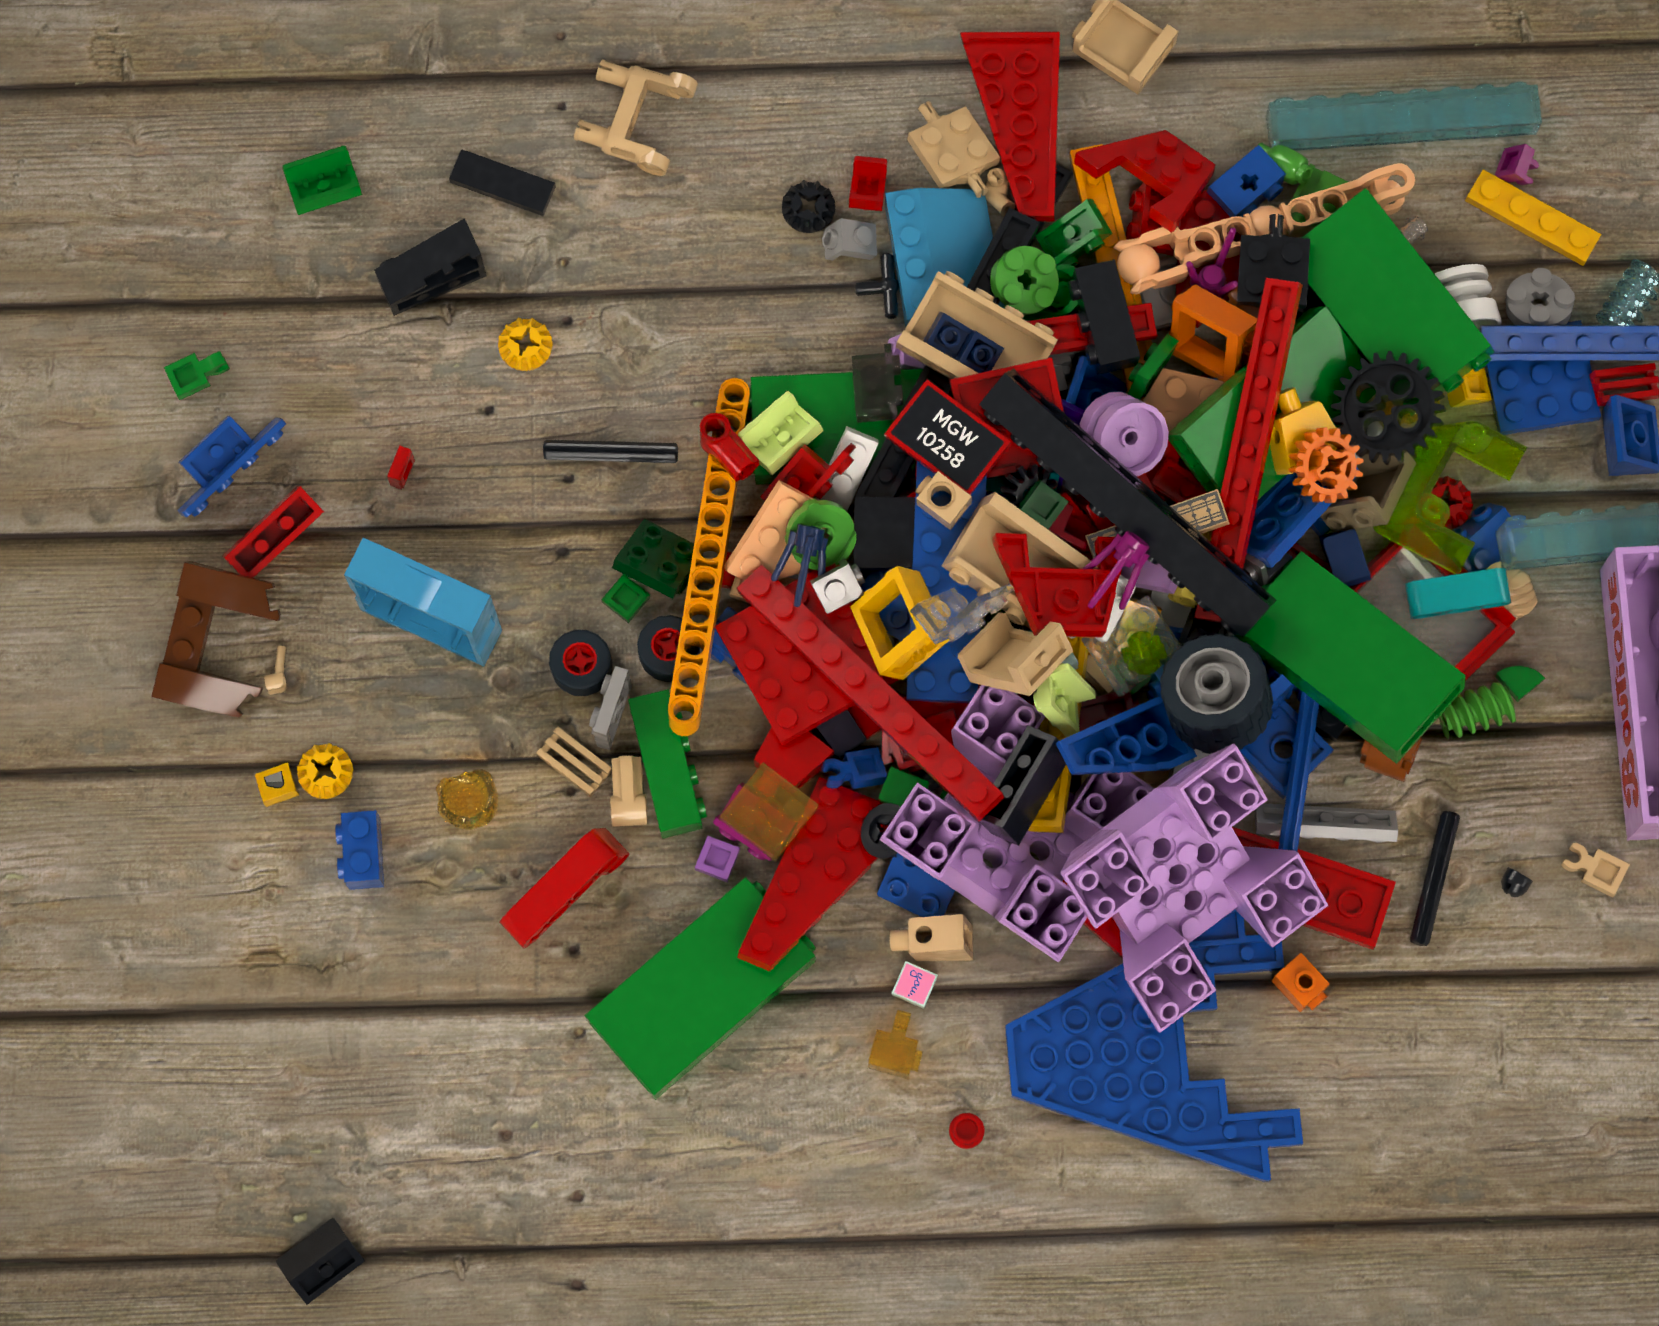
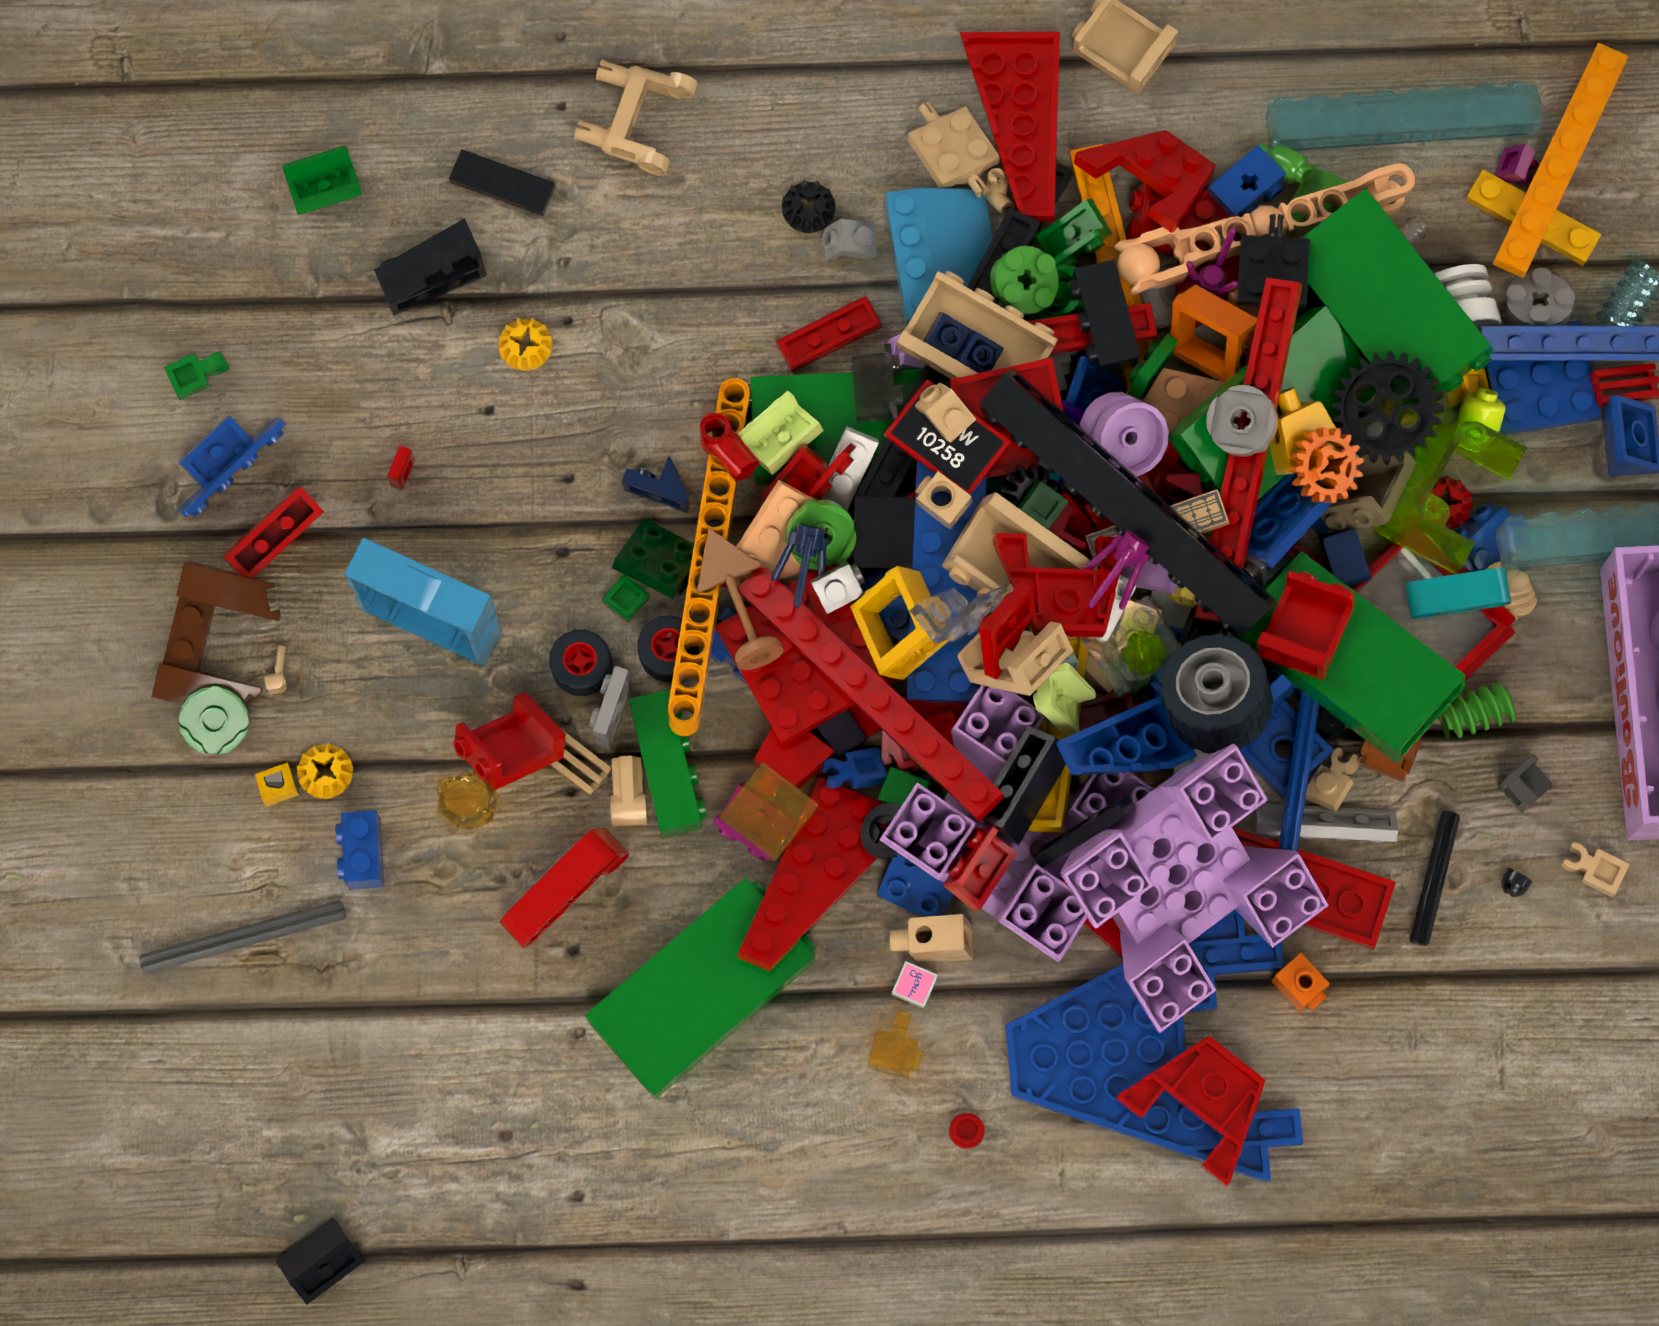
black axle [543,440,678,463] -> none
medium lavender plate [695,835,740,883] -> none
red bracket [849,156,888,211] -> none
black piece [855,253,899,319] -> none
green tile [1495,666,1545,702] -> none
none -> dark grey axle [139,900,346,974]
none -> tile [179,685,249,754]
none -> red panel [453,692,566,791]
none -> dark blue slope [622,456,690,513]
none -> medium nougat piece [697,528,783,670]
none -> red tile [776,296,882,373]
none -> tan bracket [915,383,976,443]
none -> red bracket [943,825,1017,911]
none -> red wing [979,582,1035,680]
none -> black tile [1034,795,1135,868]
none -> red wing [1116,1036,1266,1187]
none -> dark red slope [1159,473,1202,501]
none -> light grey plate [1206,385,1278,457]
none -> red panel [1257,571,1355,680]
none -> tan plate [1305,747,1360,812]
none -> neon yellow head [1456,388,1506,441]
none -> light orange plate [1493,42,1629,278]
none -> dark grey panel [1498,754,1552,813]

